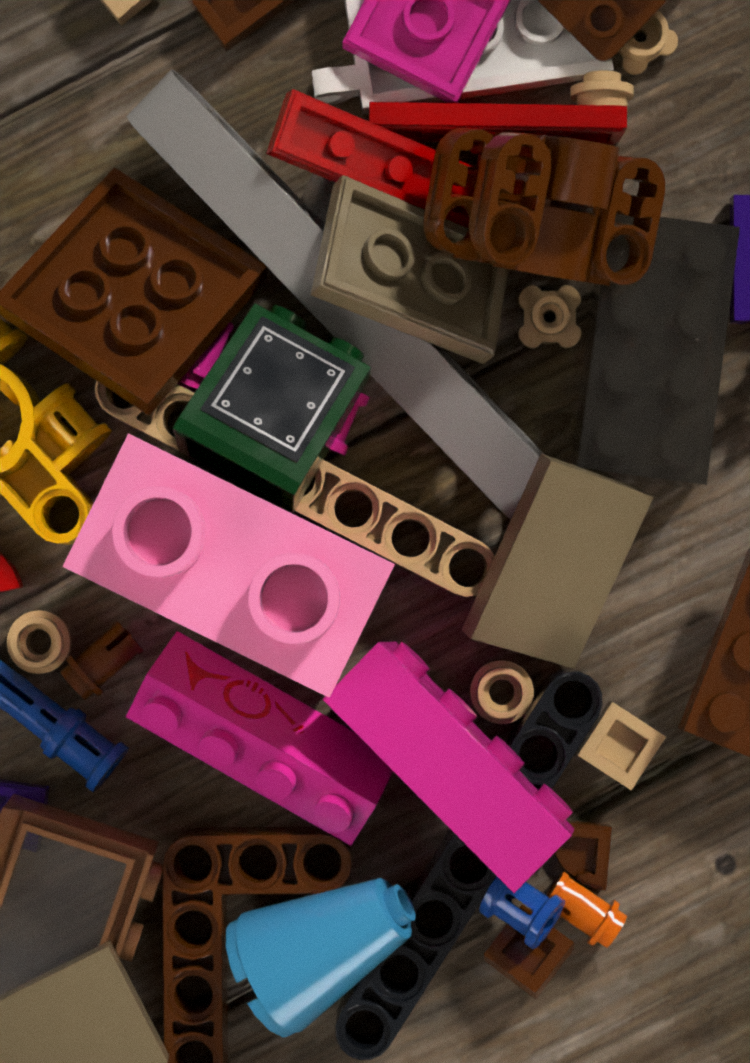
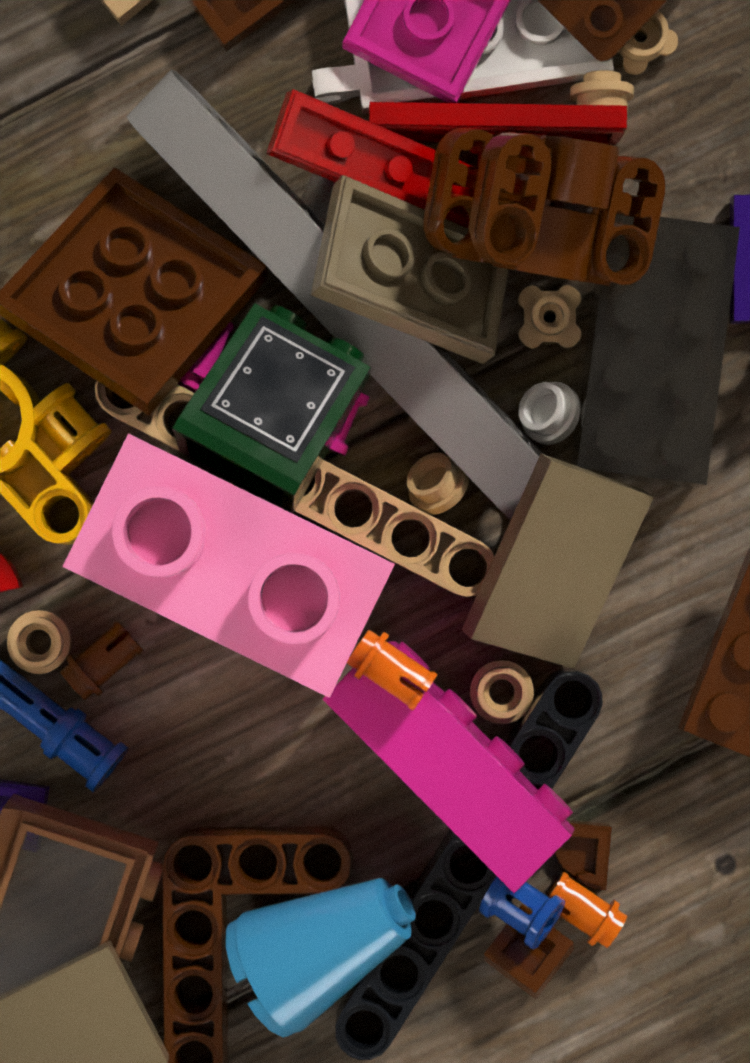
dark pink brick [126,631,393,846] -> none
tan plate [575,700,666,791] -> none
none -> orange pin [346,630,438,711]
none -> tan plate [406,453,469,515]
none -> white plate [519,382,581,445]

